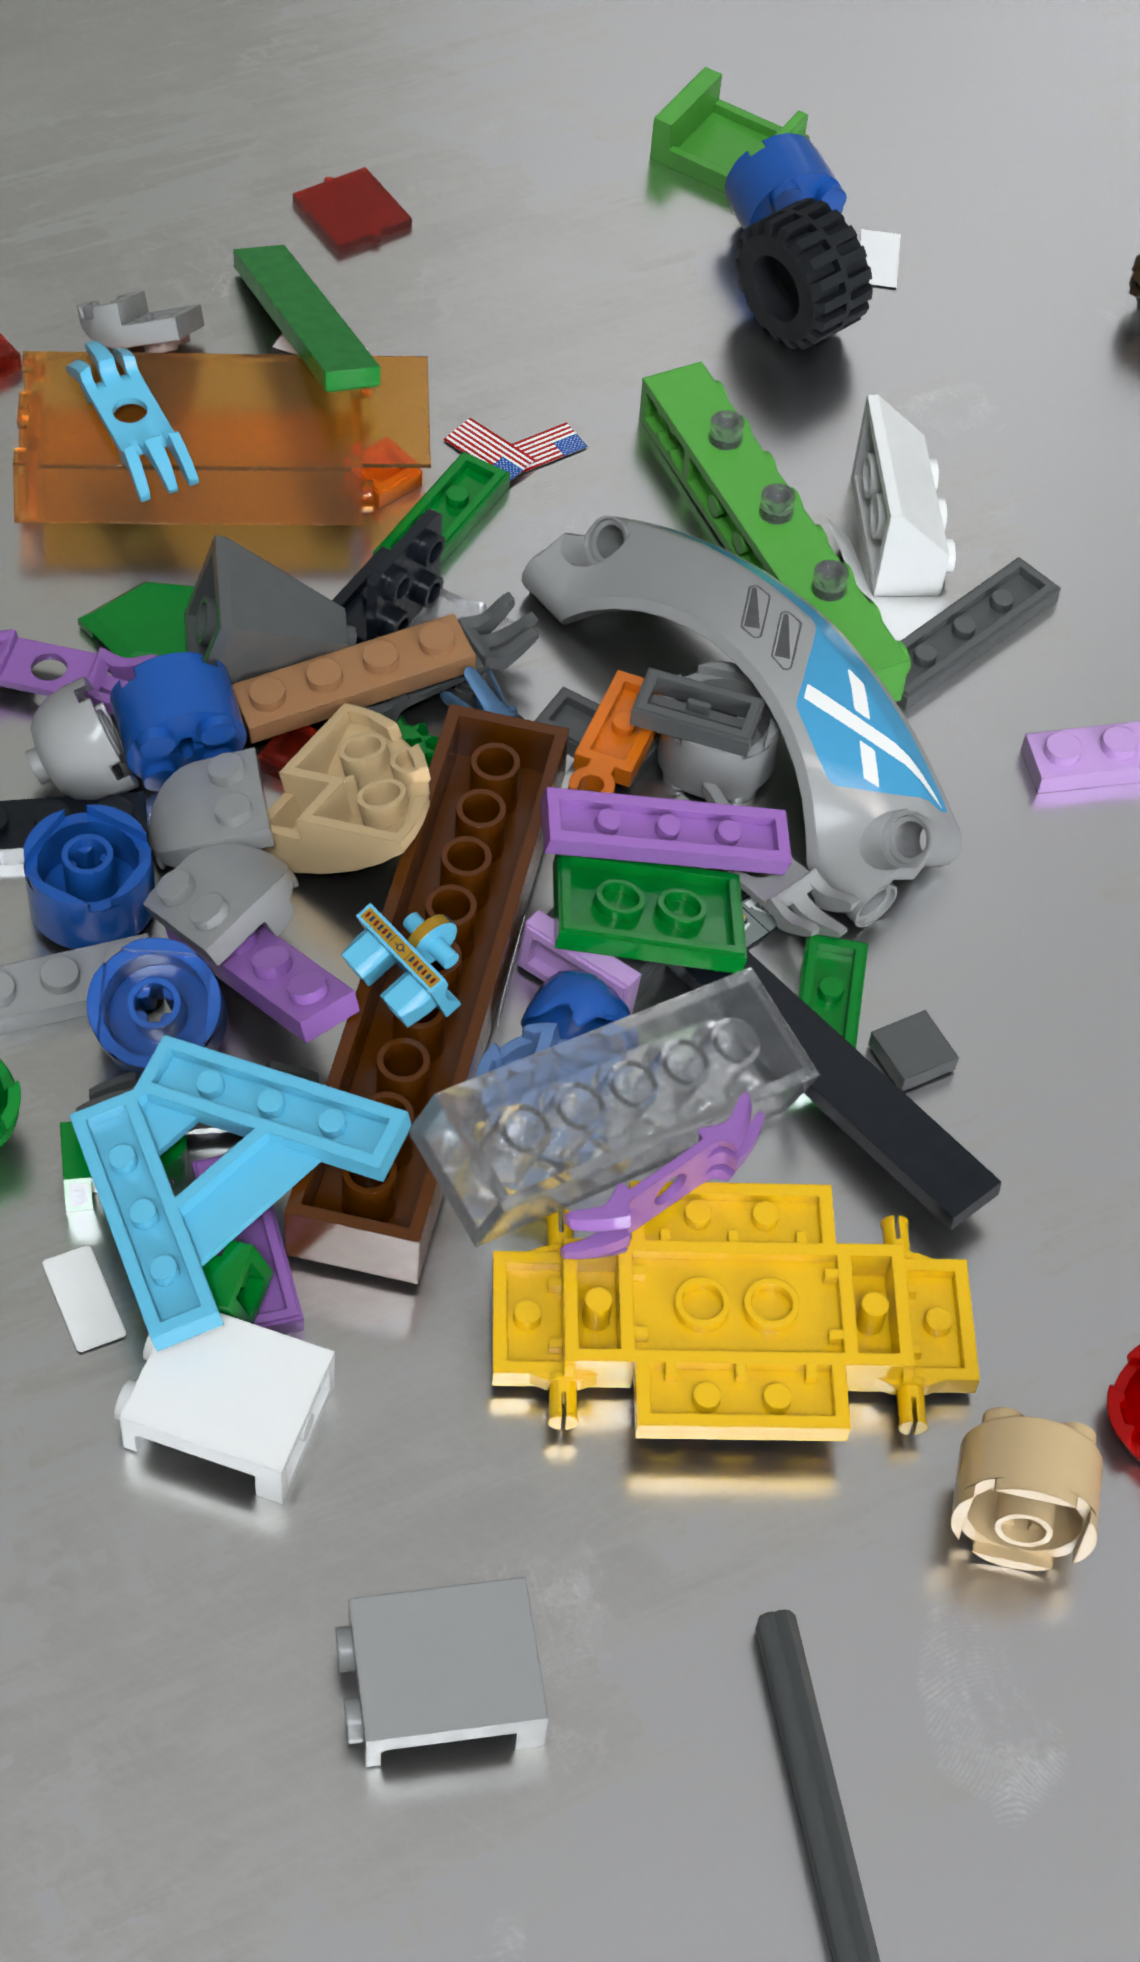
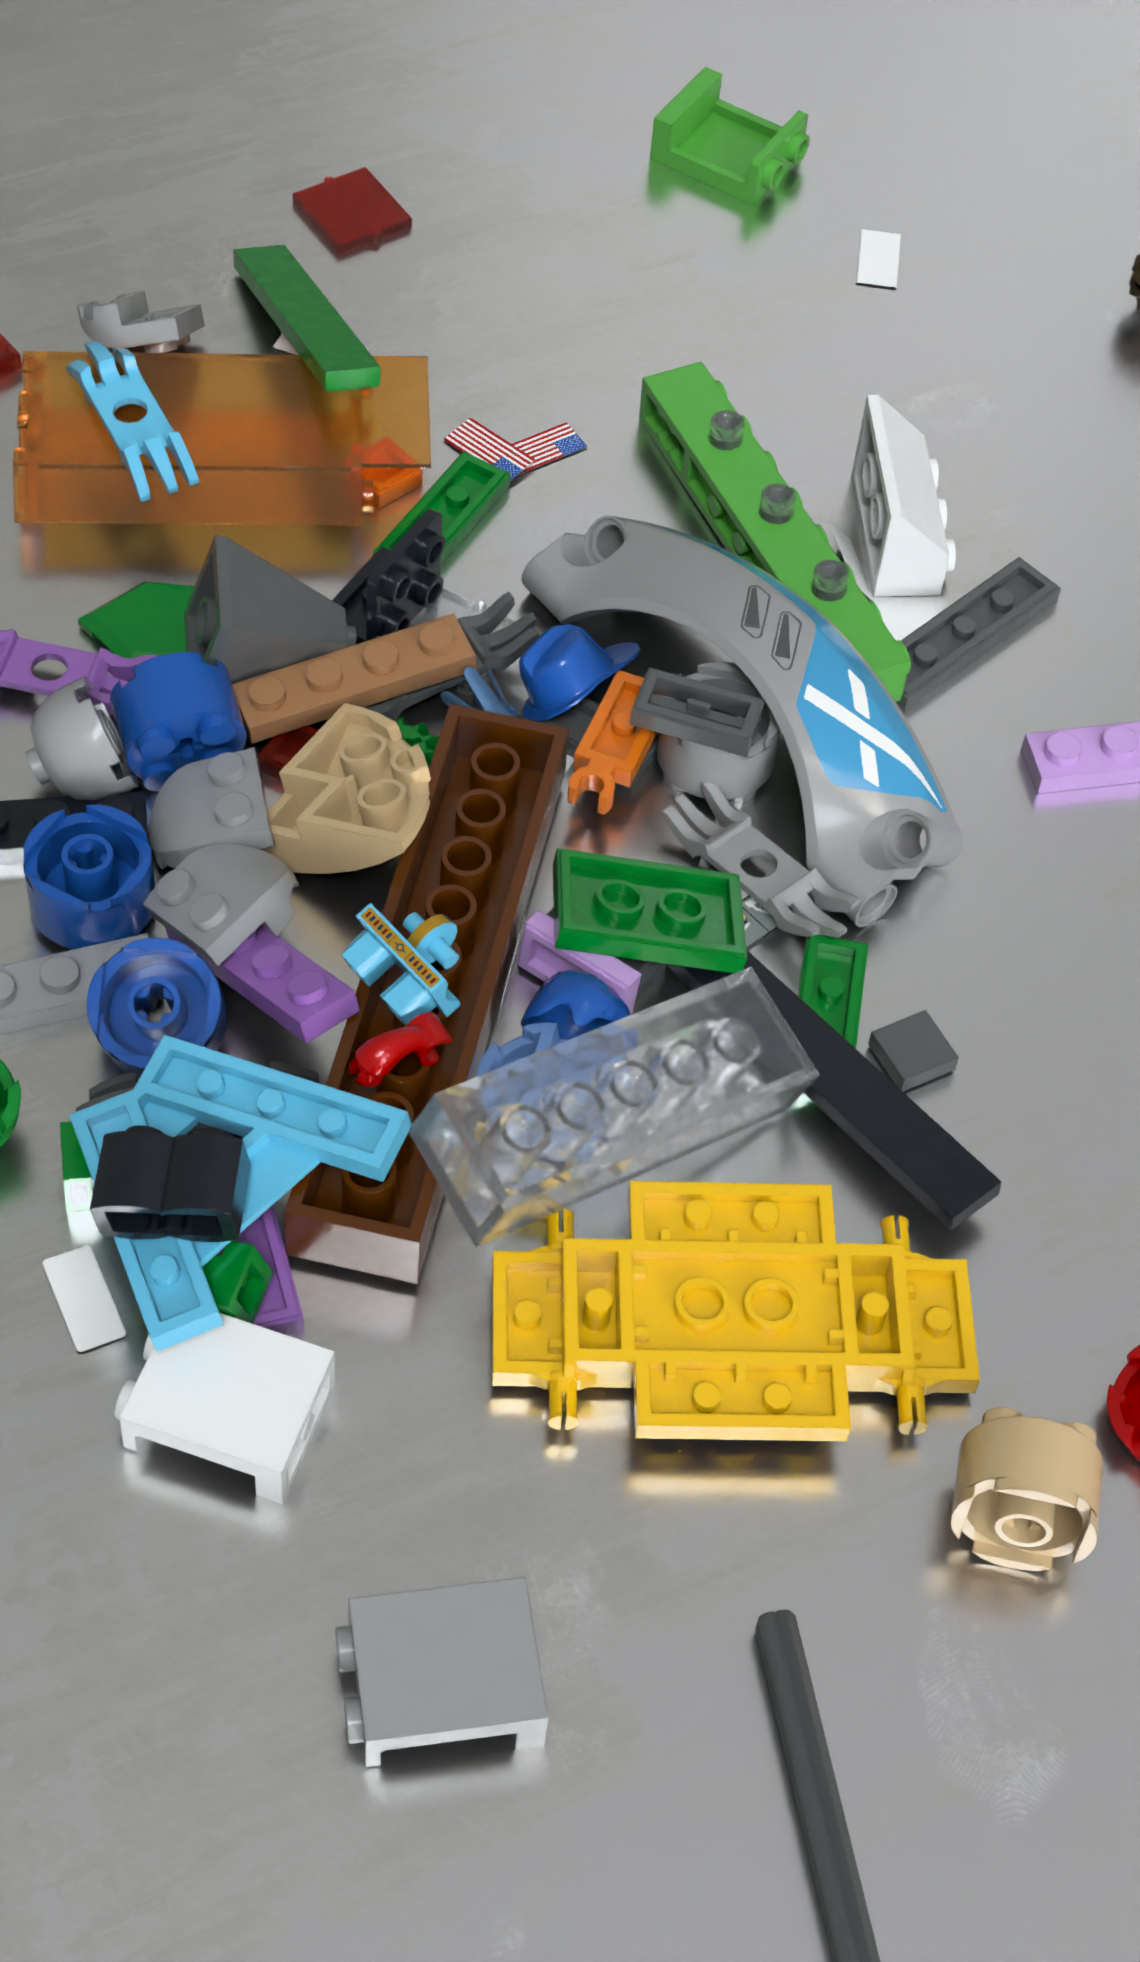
medium lavender plate [541,787,792,875] -> none
medium lavender piece [560,1091,765,1259] -> none
blue brick [725,133,847,230] -> none
black tyre [735,198,873,349] -> none
none -> black brick [90,1126,251,1242]
none -> red arm [349,1012,453,1087]
none -> blue piece [519,624,641,722]

